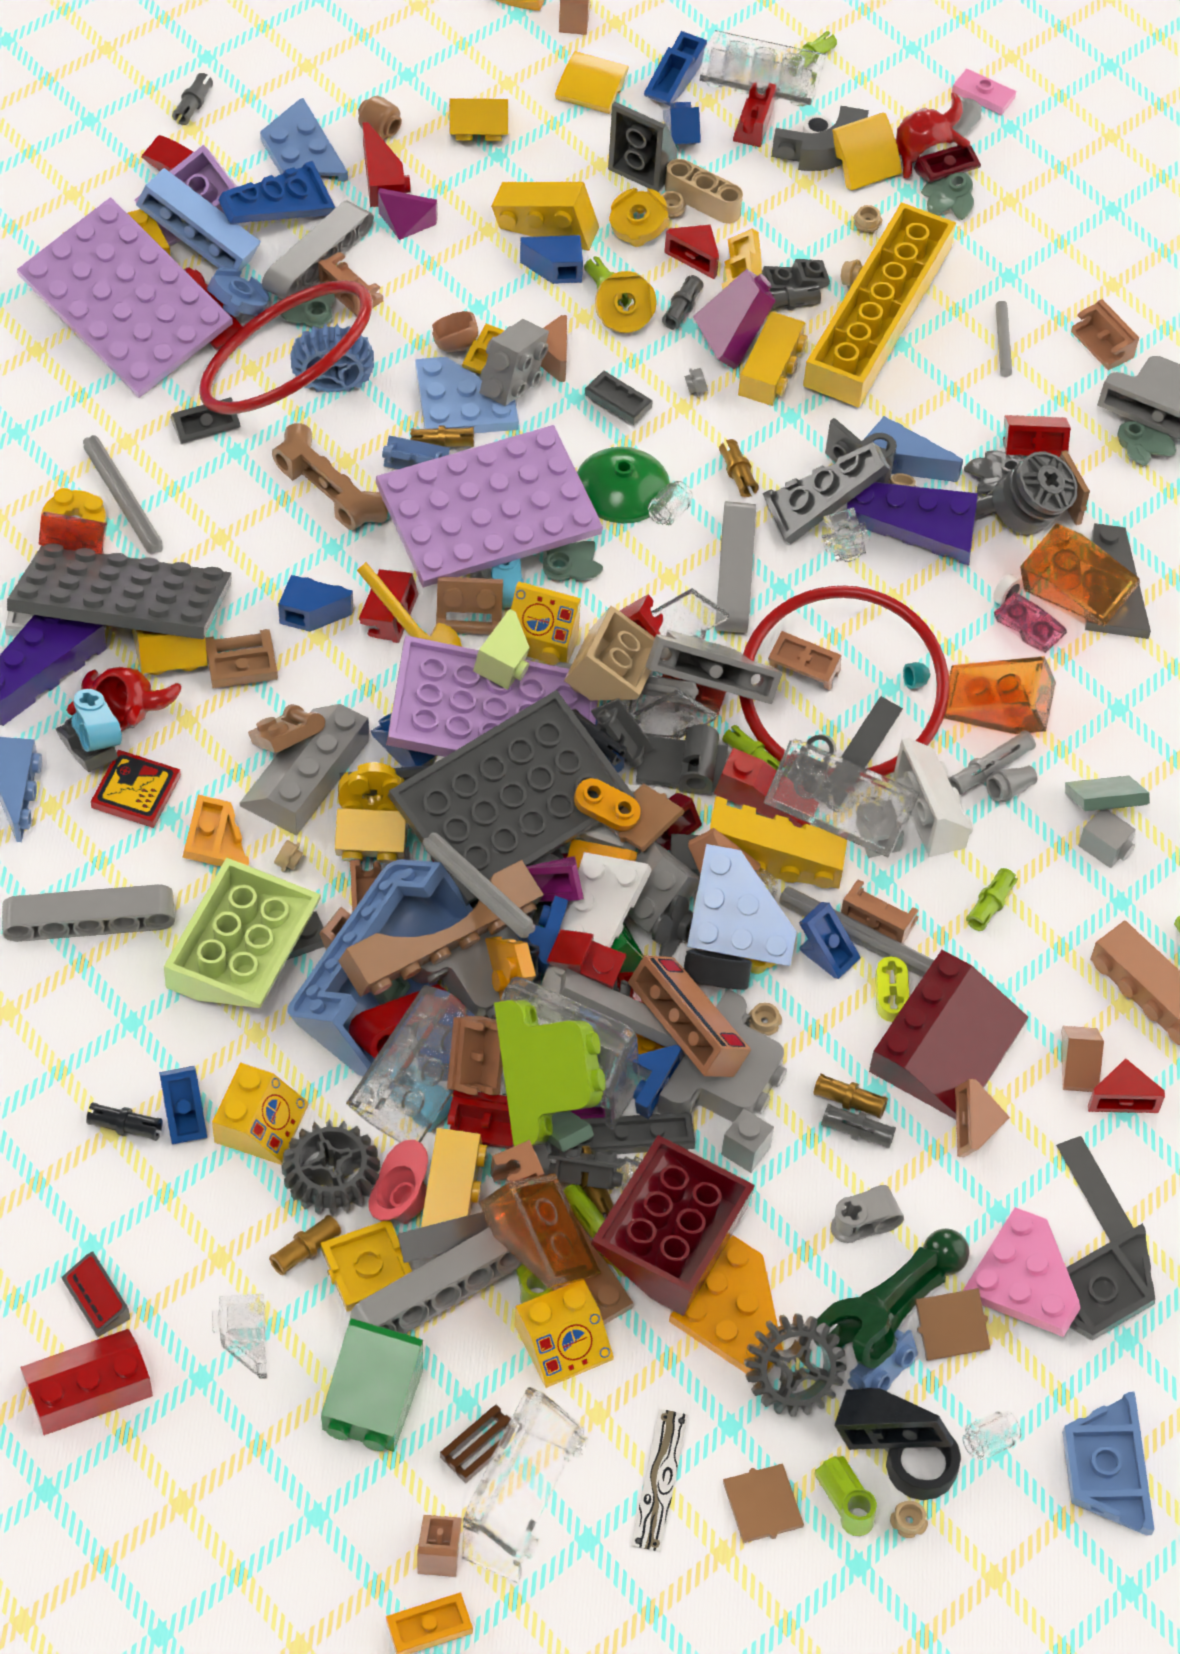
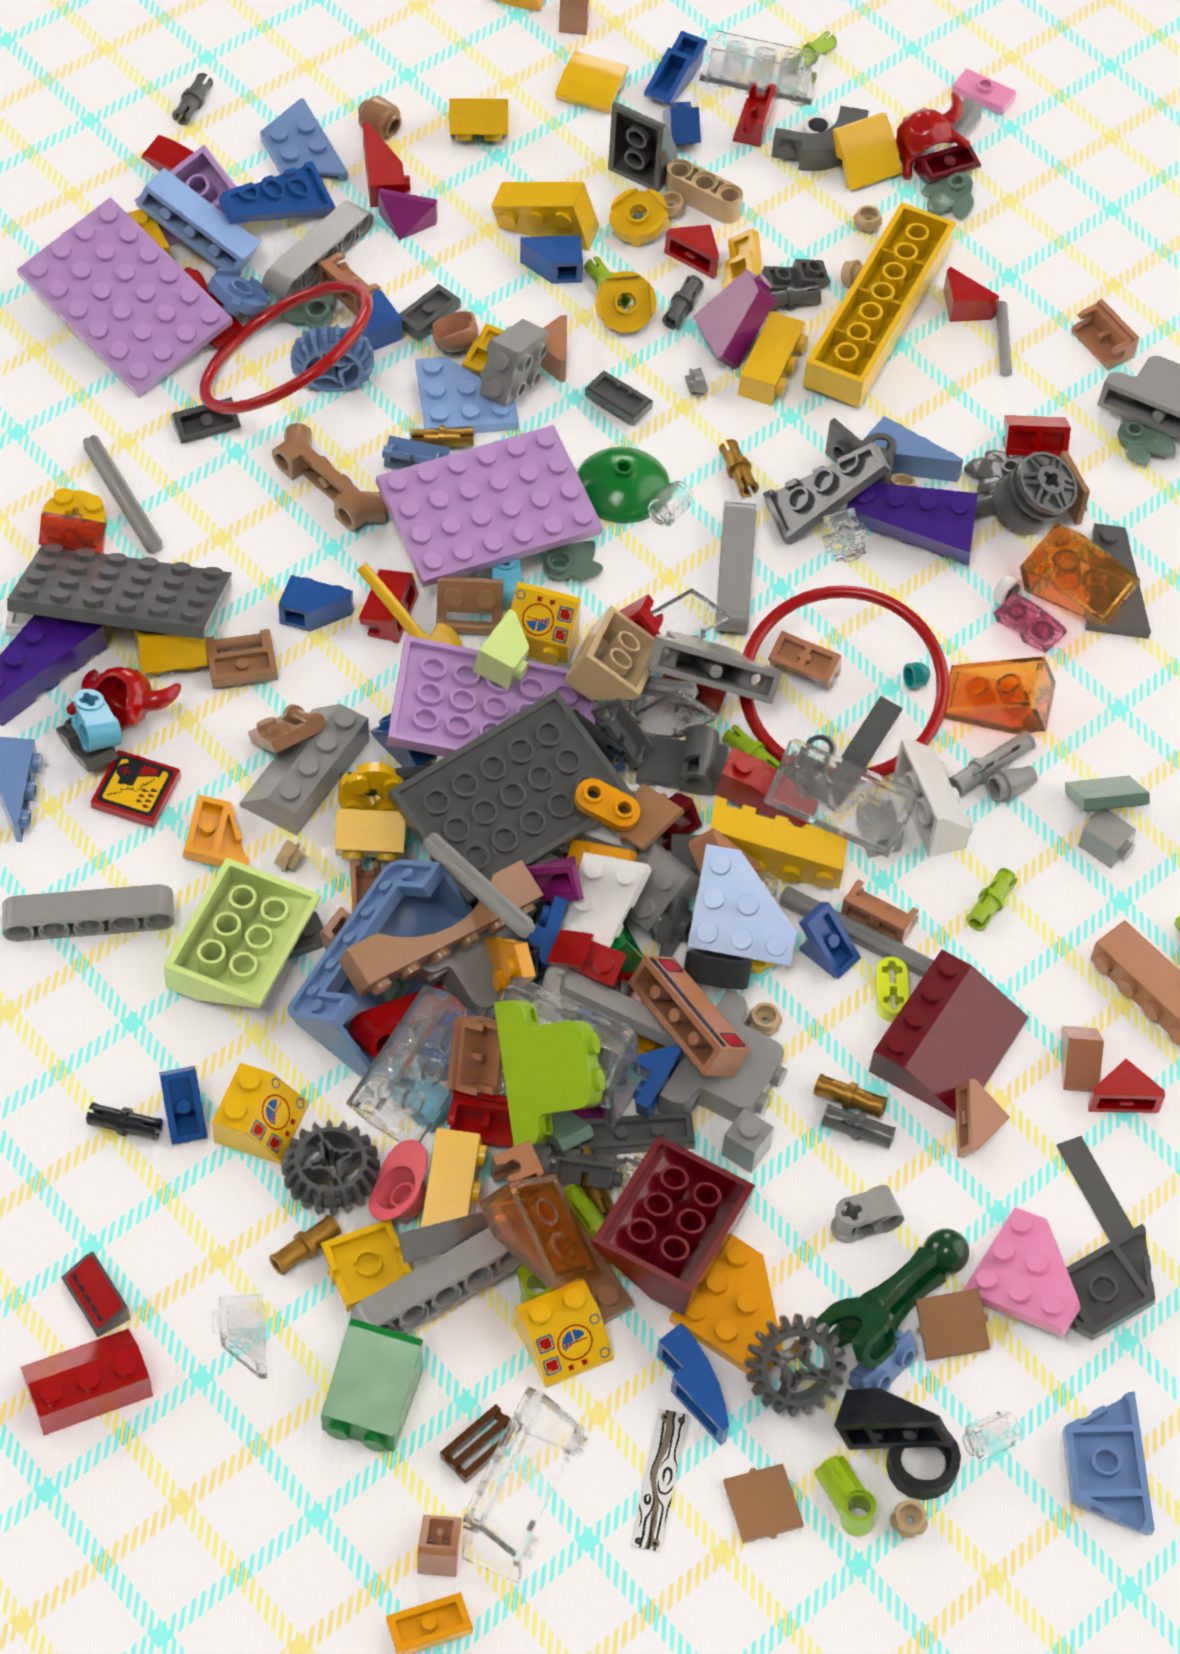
none -> blue slope [362,289,402,351]
none -> dark grey plate [399,283,461,340]
none -> blue slope [657,1322,729,1446]
none -> red slope [943,266,999,322]

